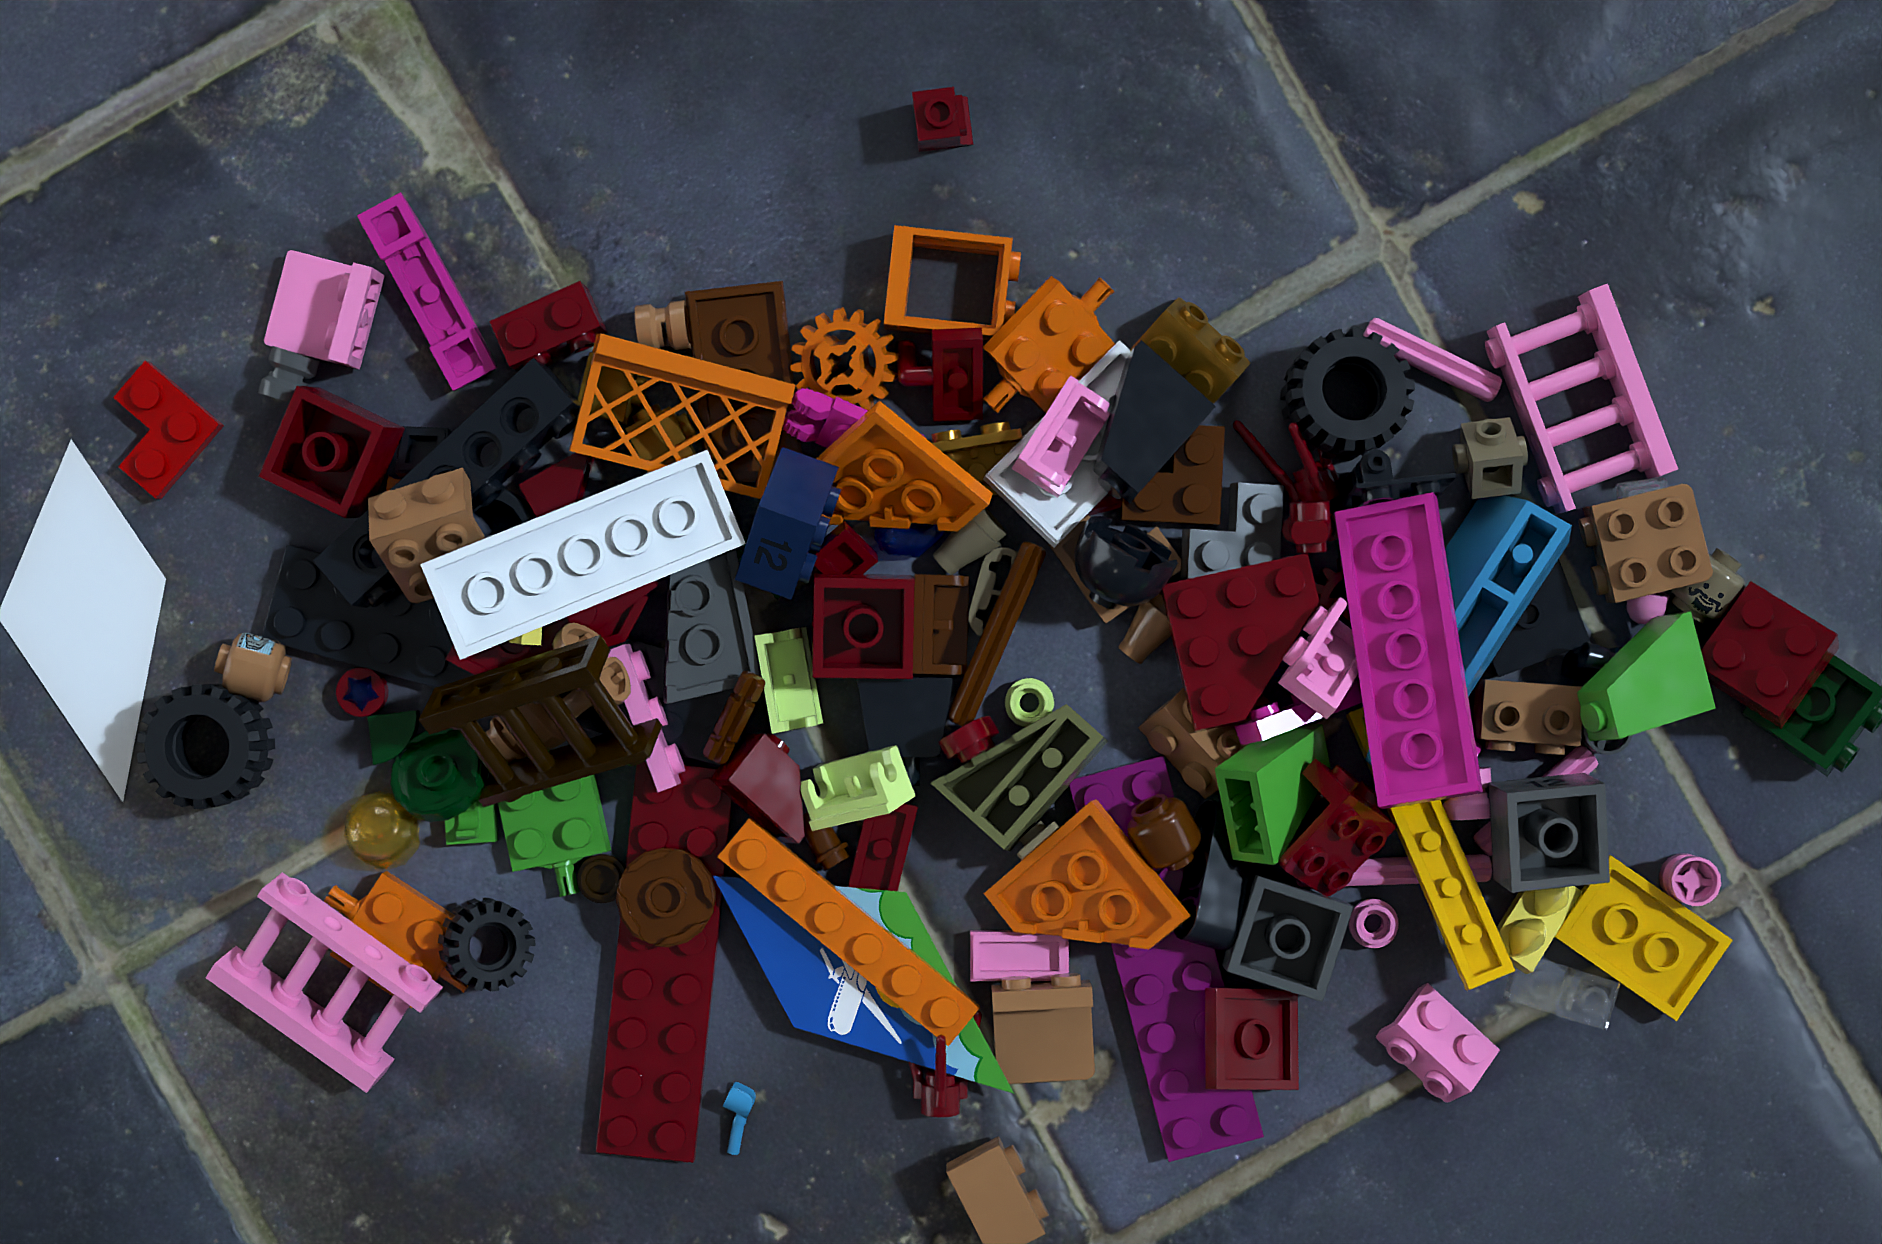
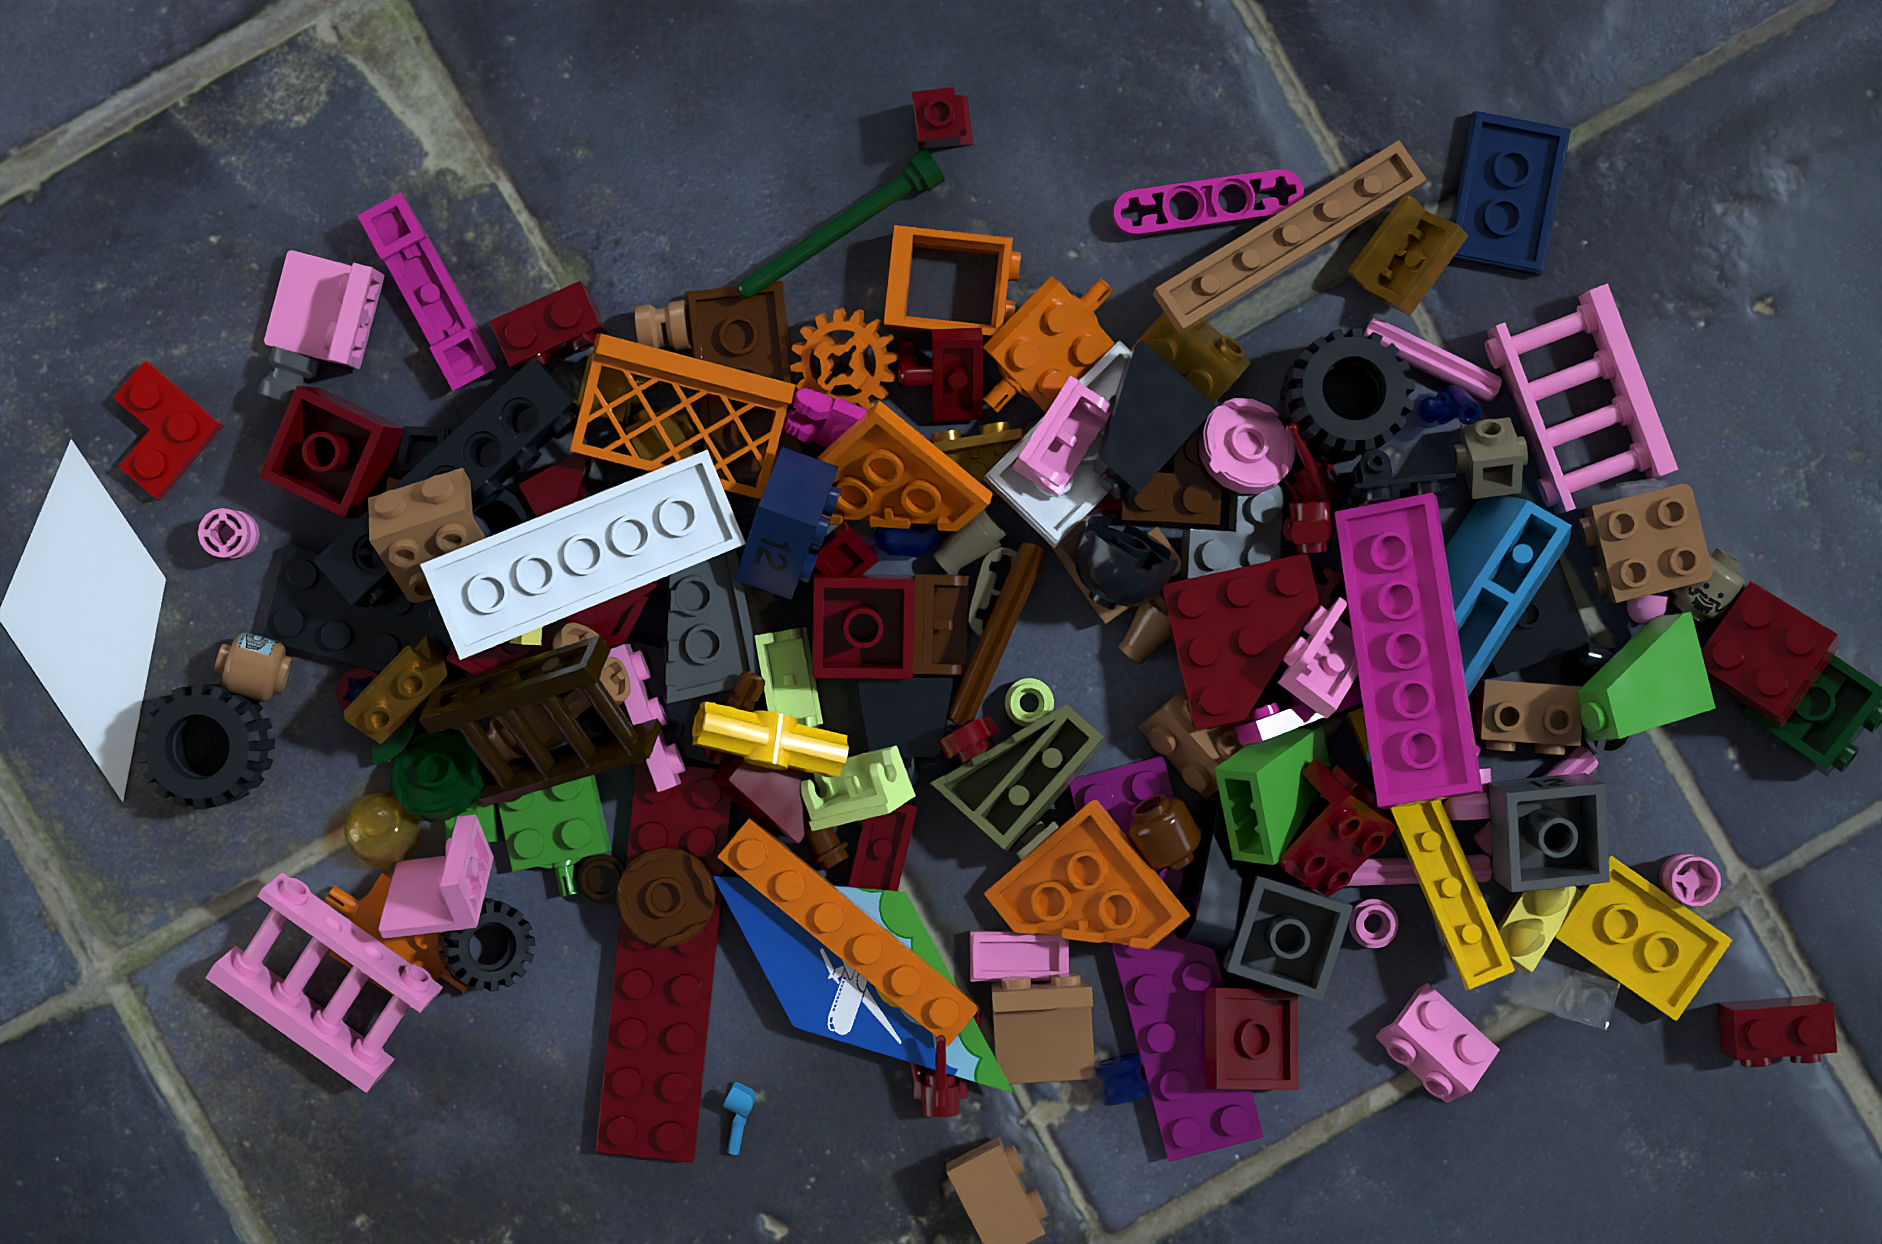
none -> bright pink wheel [198,508,260,559]
none -> pearl gold bracket [344,636,448,744]
none -> bright pink bracket [378,815,494,938]
none -> yellow piece [692,701,849,778]
none -> dark green piece [737,148,946,299]
none -> clear blue wheel [1093,1053,1151,1106]
none -> dark pink beam [1112,169,1304,237]
none -> medium nougat plate [1153,140,1427,335]
none -> bright pink tile [1197,398,1296,494]
none -> pearl gold bracket [1348,194,1469,316]
none -> clear blue arm [1420,385,1482,425]
none -> dark blue tile [1450,110,1571,276]
none -> dark red brick [1717,995,1838,1067]

